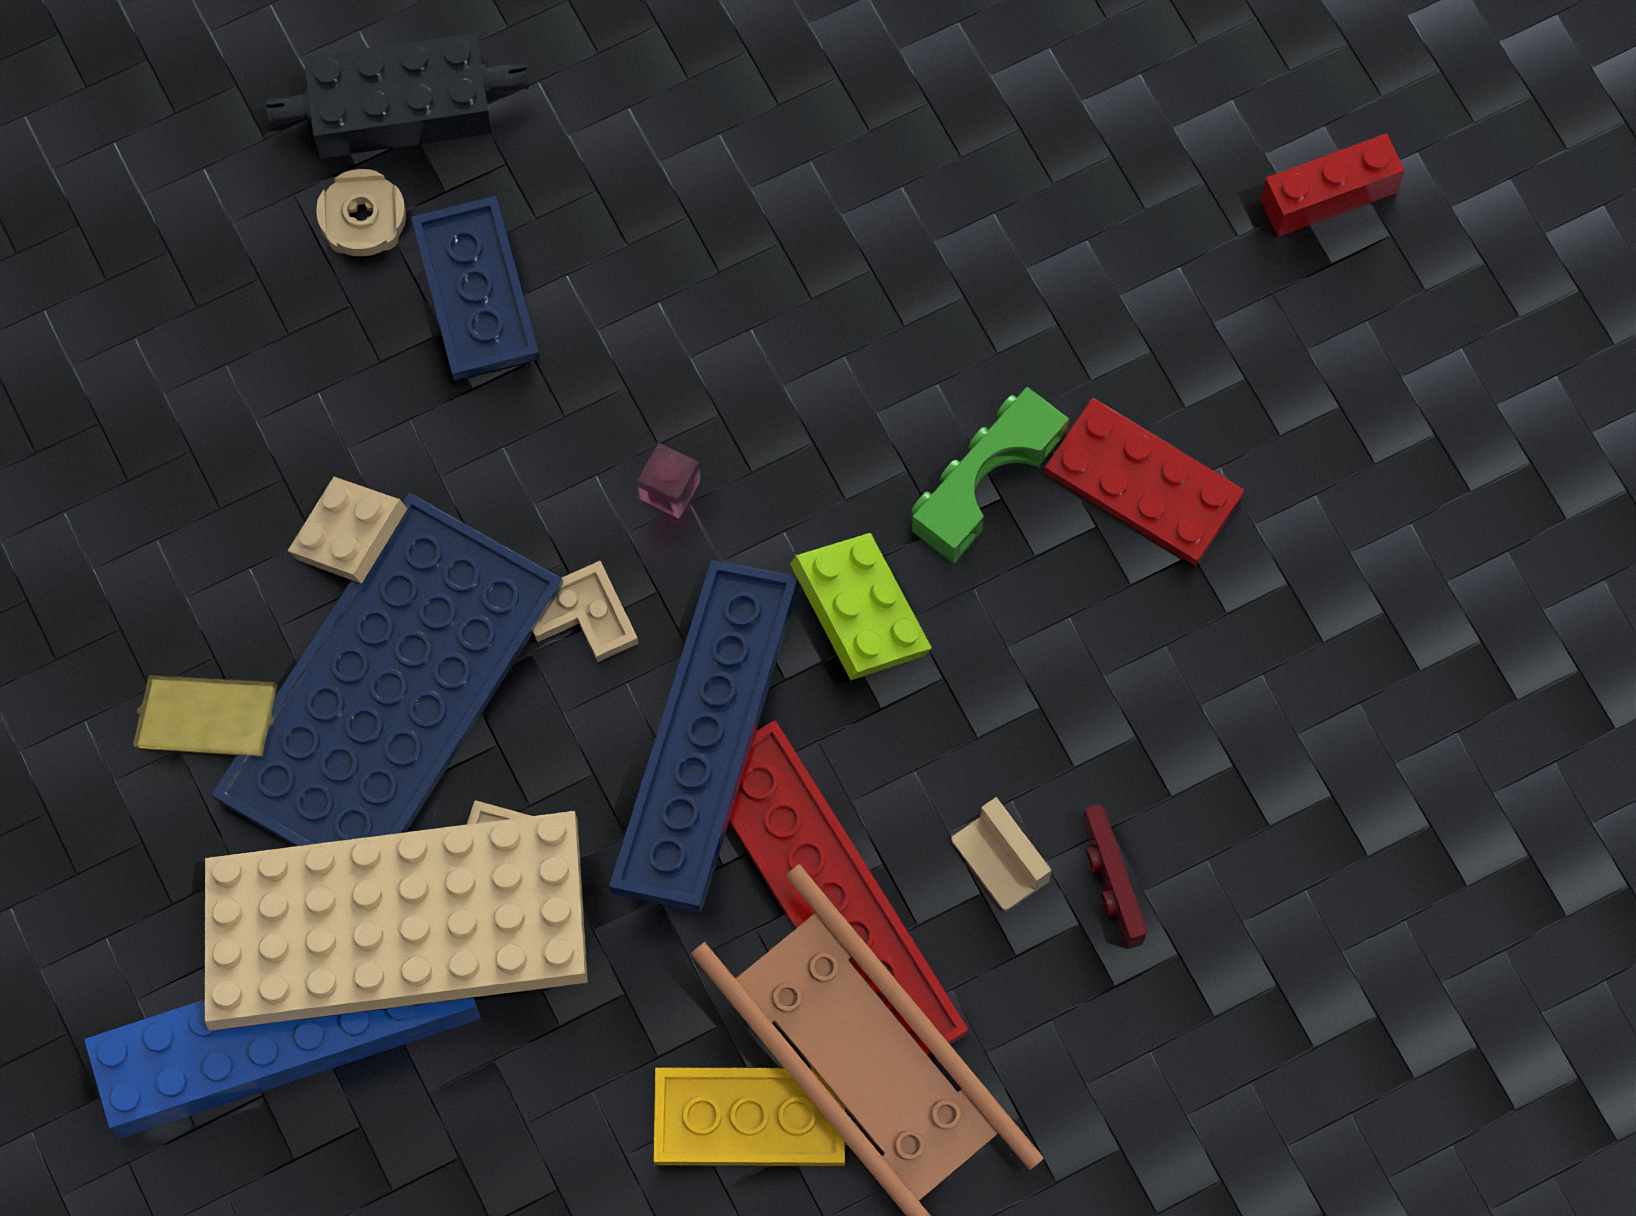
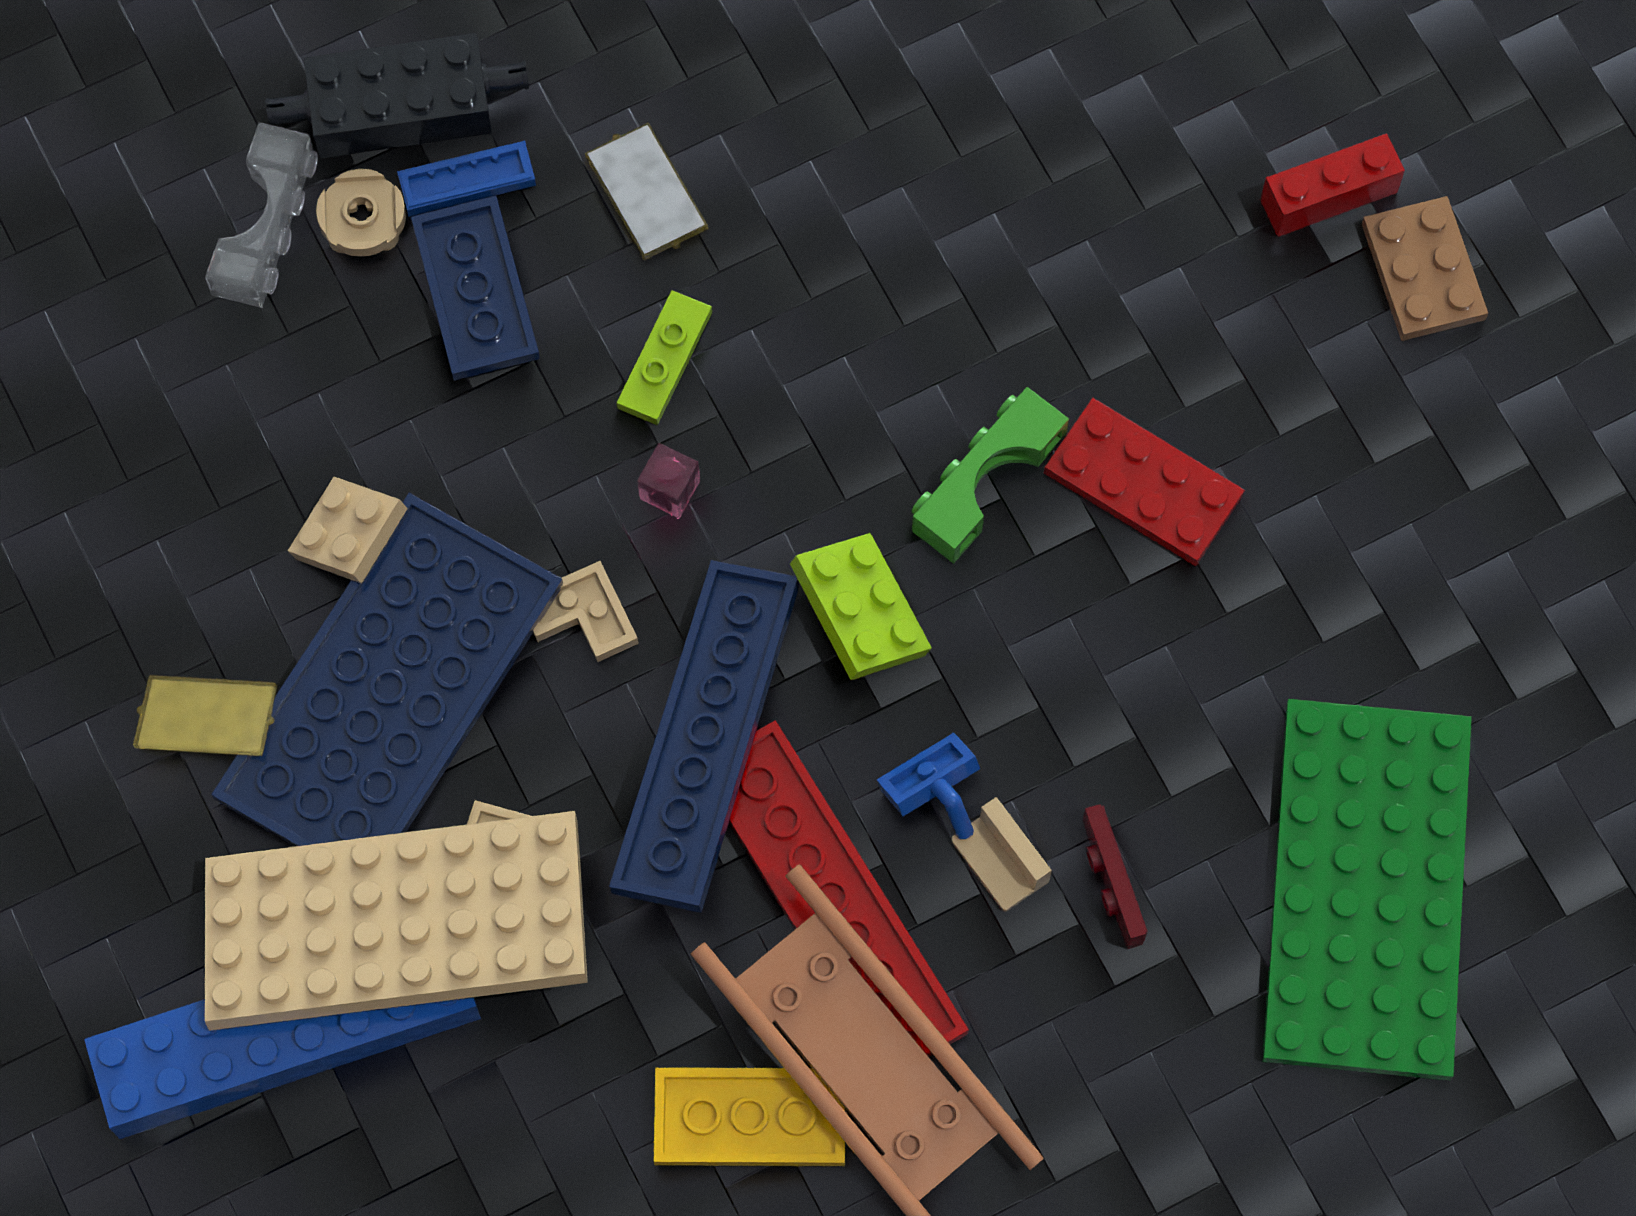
none -> clear arch [205,122,318,308]
none -> blue plate [397,141,536,216]
none -> flat silver piece [585,123,708,260]
none -> lime plate [617,290,712,425]
none -> blue plate [877,733,980,839]
none -> green plate [1262,699,1472,1081]
none -> medium nougat plate [1362,196,1488,341]

